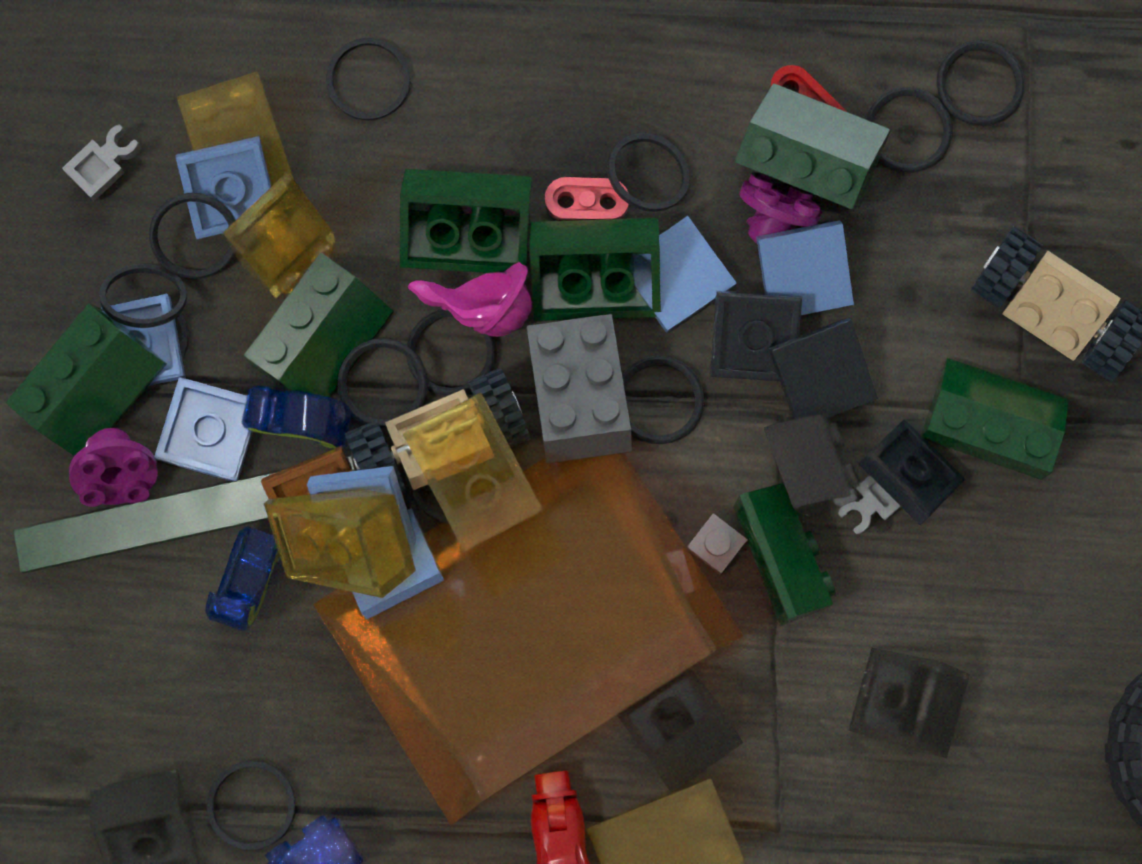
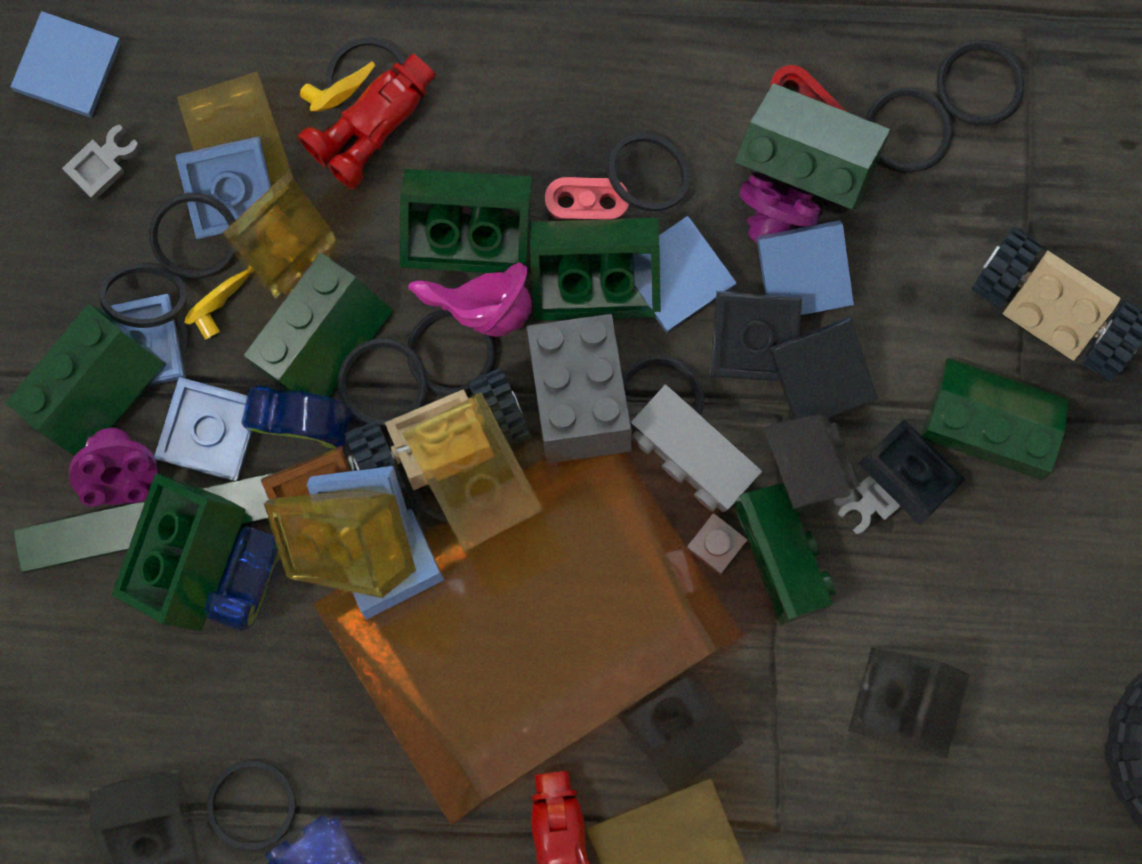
none -> medium blue tile [10,11,122,118]
none -> dark green slope [111,473,246,631]
none -> yellow bar [184,270,250,340]
none -> red piece [297,54,436,191]
none -> yellow bar [300,61,375,112]
none -> light grey brick [630,384,762,513]

